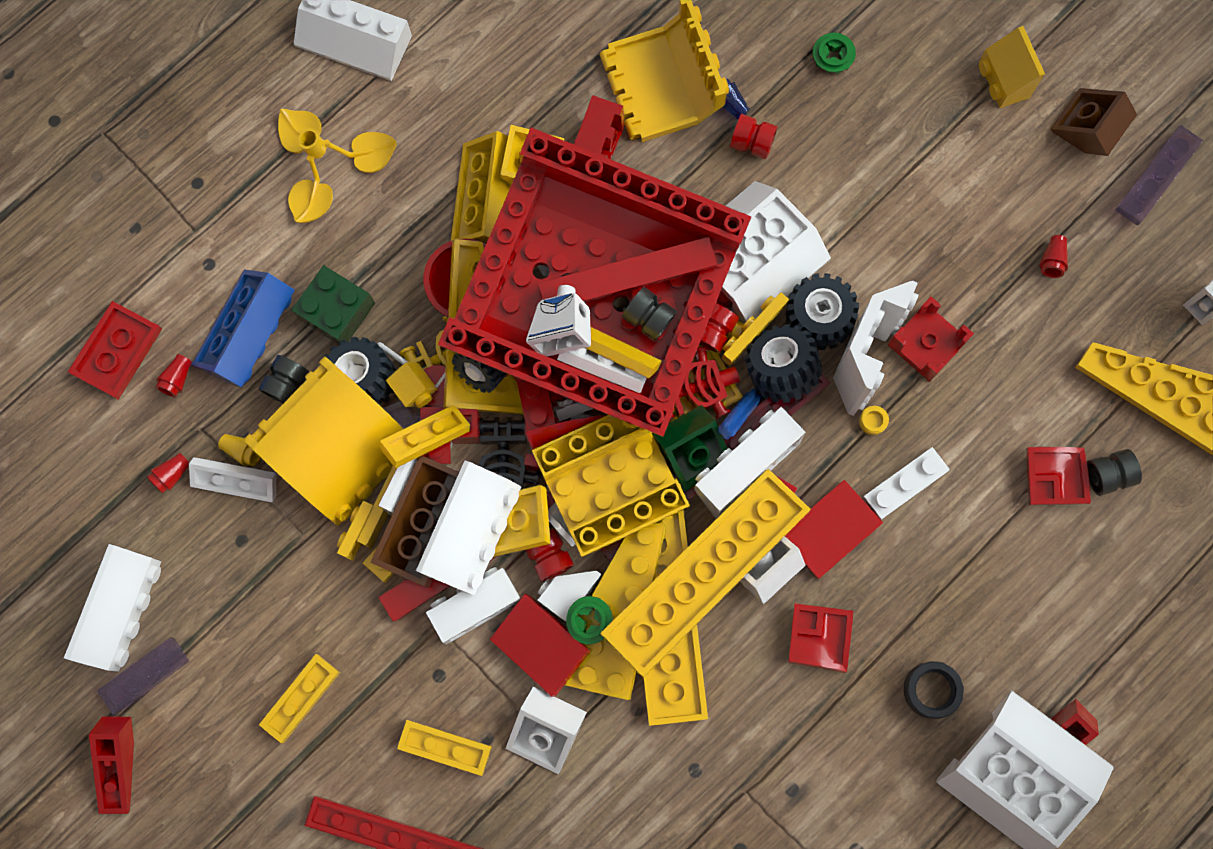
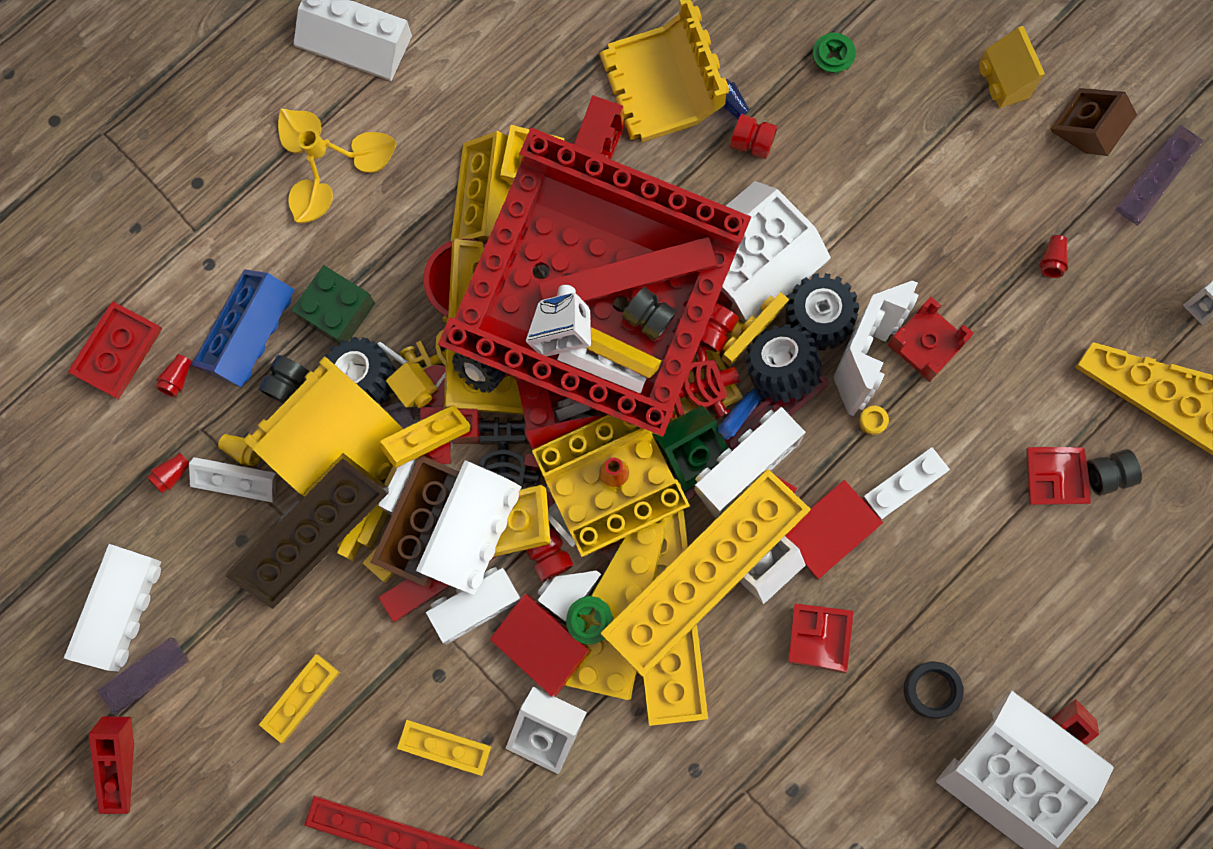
none -> dark brown plate [226,453,389,609]
none -> red cone [600,457,629,487]

